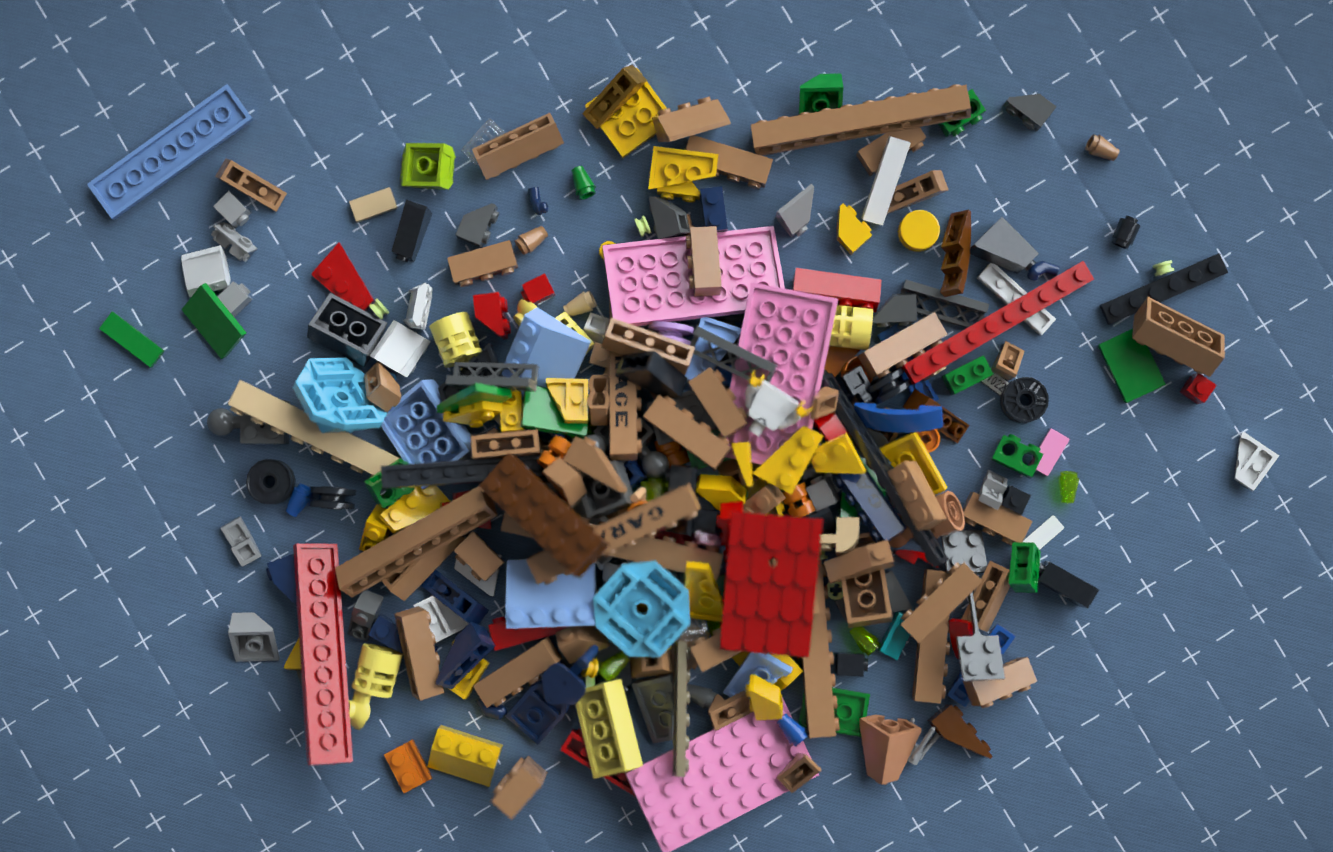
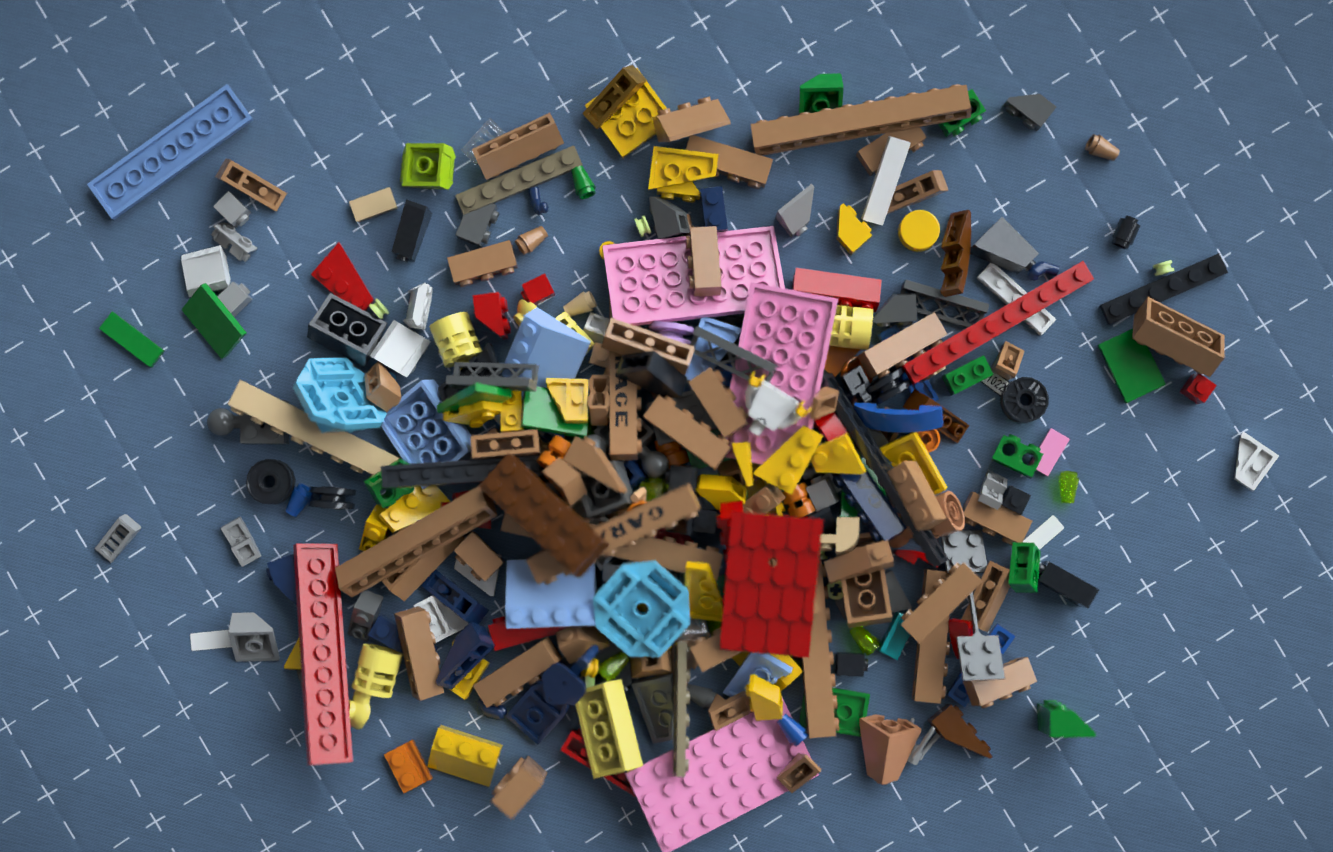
clear pink slope [691,529,722,548] -> none
none -> light grey slope [95,514,142,563]
none -> white sticker [190,630,232,651]
none -> dark tan plate [455,145,583,215]
none -> green slope [1037,700,1096,737]

